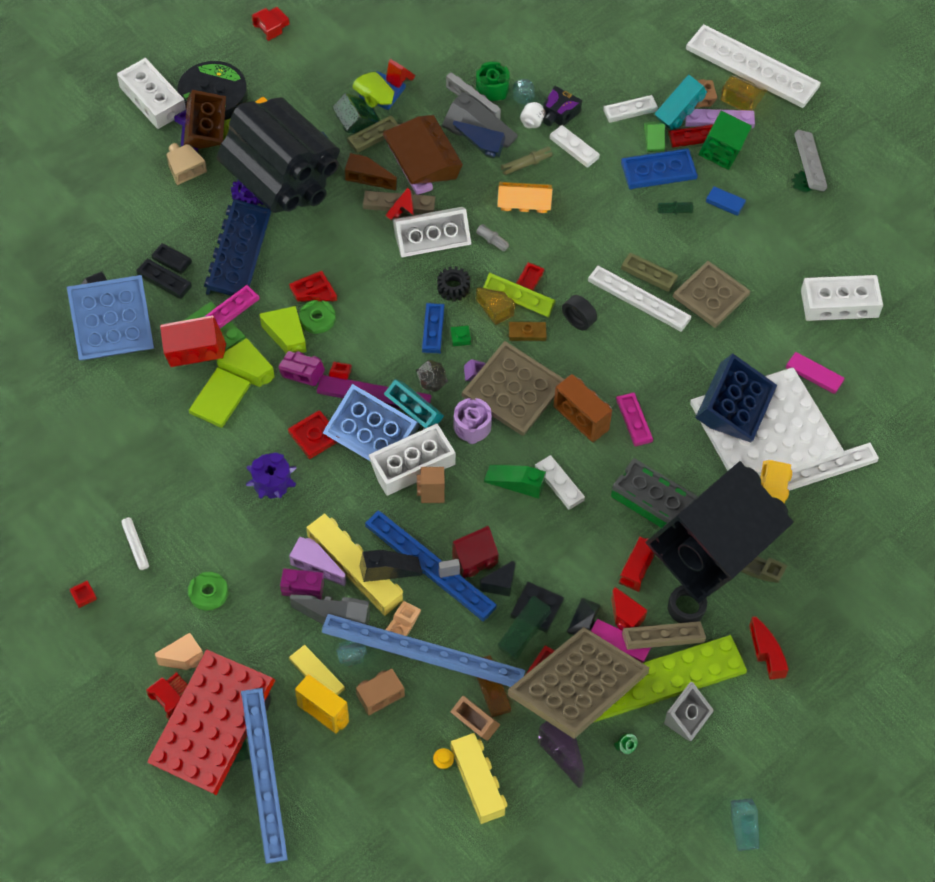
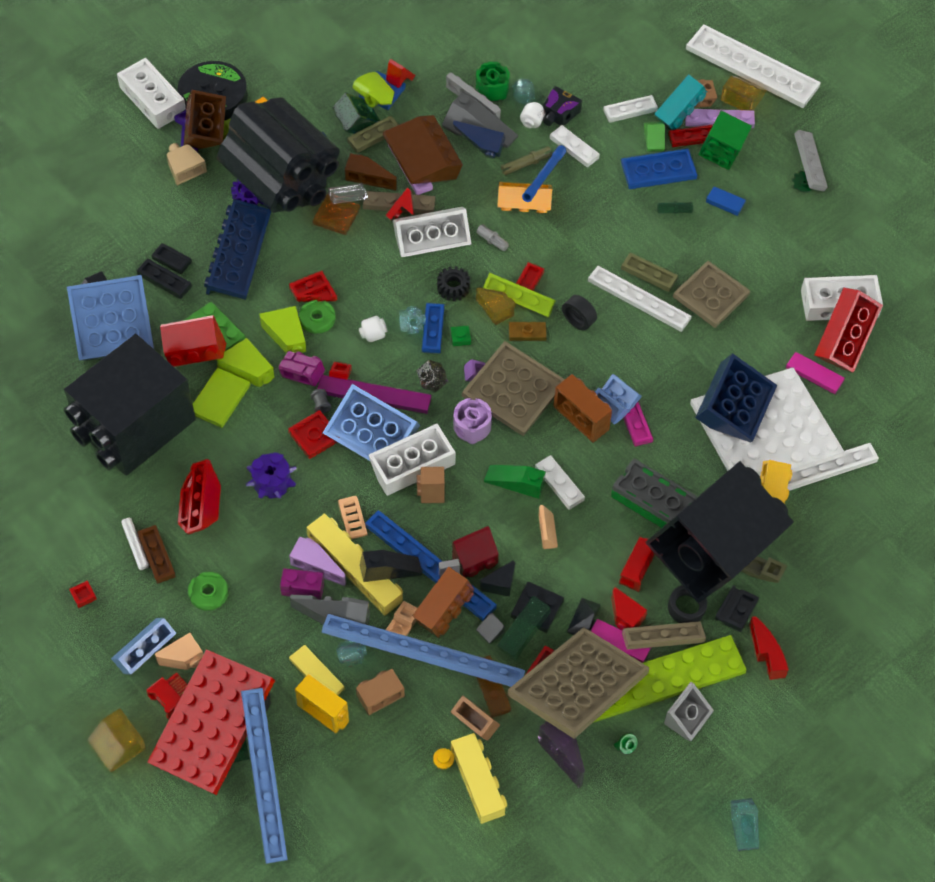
dark pink tile [205,285,259,329] -> none
red piece [252,7,290,41] -> none
teal brick [384,379,444,428] -> none
none -> black brick [63,333,196,476]
none -> clear yellow slope [88,708,146,772]
none -> medium blue brick [111,618,176,675]
none -> reddish brown plate [137,525,176,584]
none -> red wedge [178,459,221,534]
none -> dark grey bush [310,389,331,413]
none -> clear orange plate [313,194,360,235]
none -> clear tile [328,183,368,204]
none -> light nougat slope [338,496,368,540]
none -> white head [359,316,388,342]
none -> clear light blue brick [399,306,426,334]
none -> dark orange brick [412,567,474,638]
none -> dark grey slope [476,613,505,644]
none -> blue piece [522,145,566,202]
none -> light nougat slope [538,505,558,549]
none -> medium blue slope [595,374,642,424]
none -> black plate [715,585,759,632]
none -> red slope [814,287,883,373]

